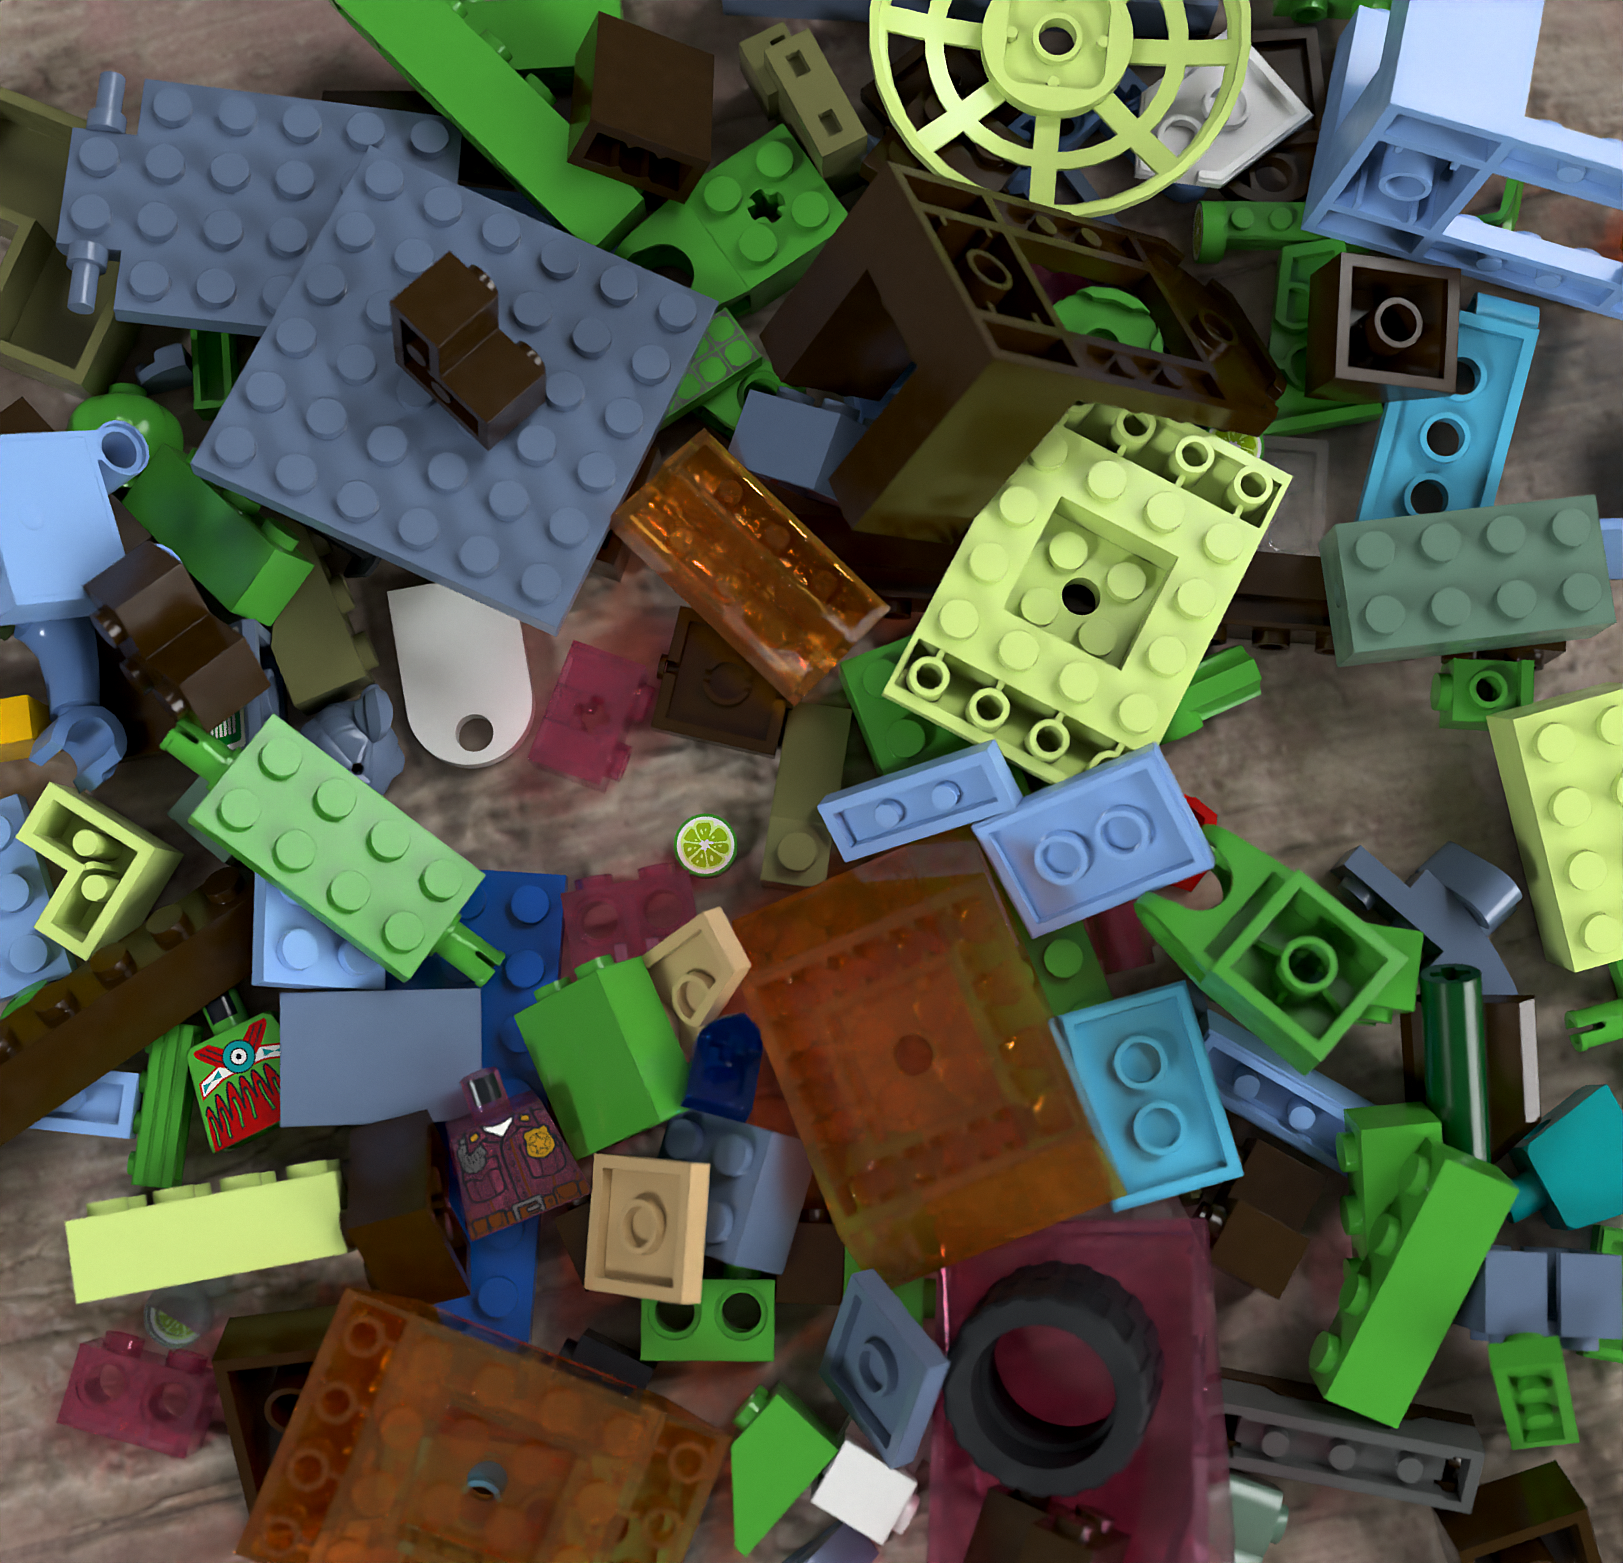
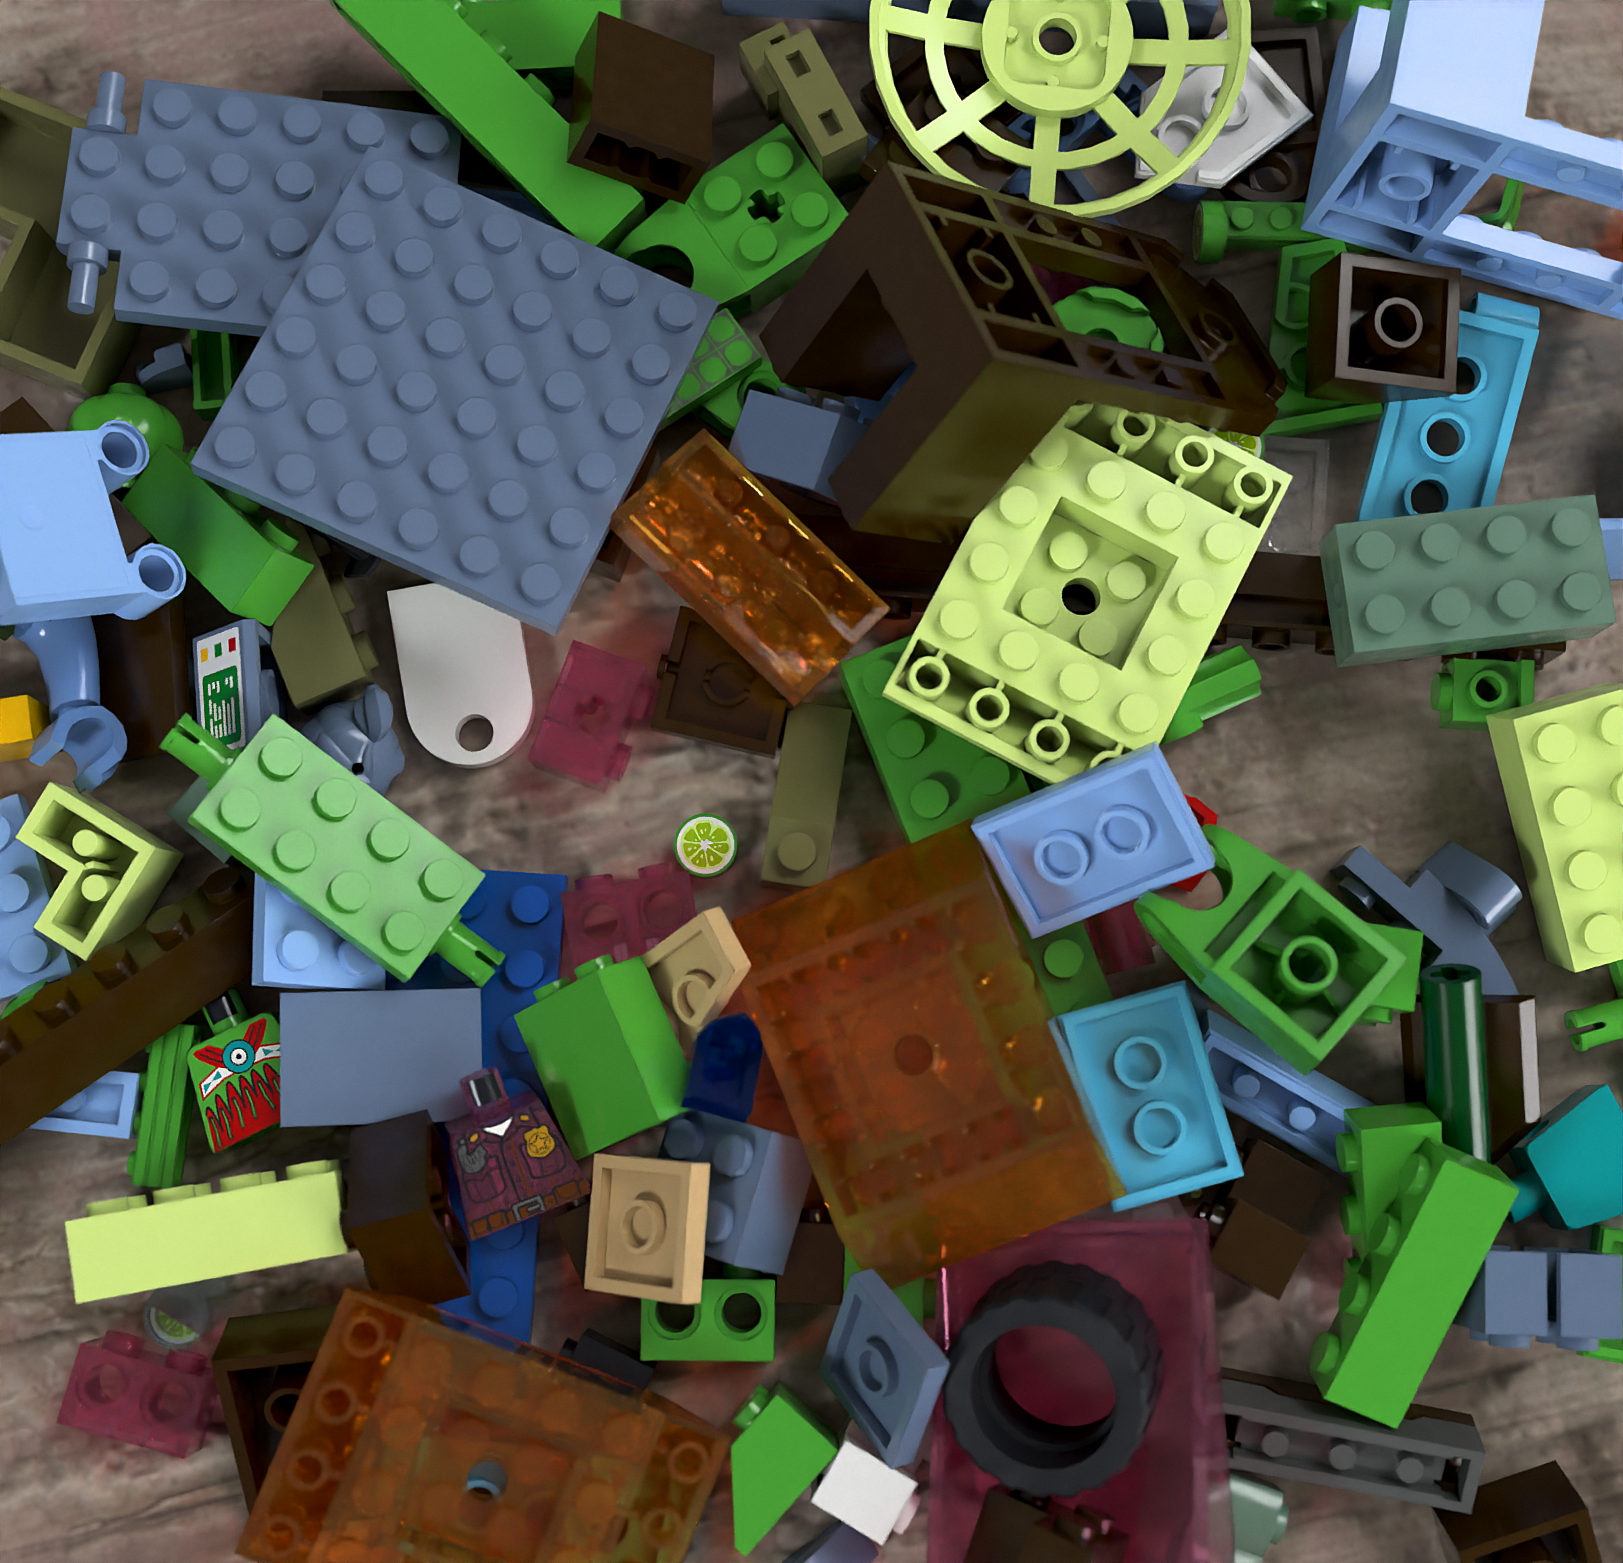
dark brown brick [83,540,271,734] -> none
dark brown brick [389,251,546,451] -> none
light blue plate [817,739,1023,863] -> none
bright green plate [1487,1332,1580,1450] -> none

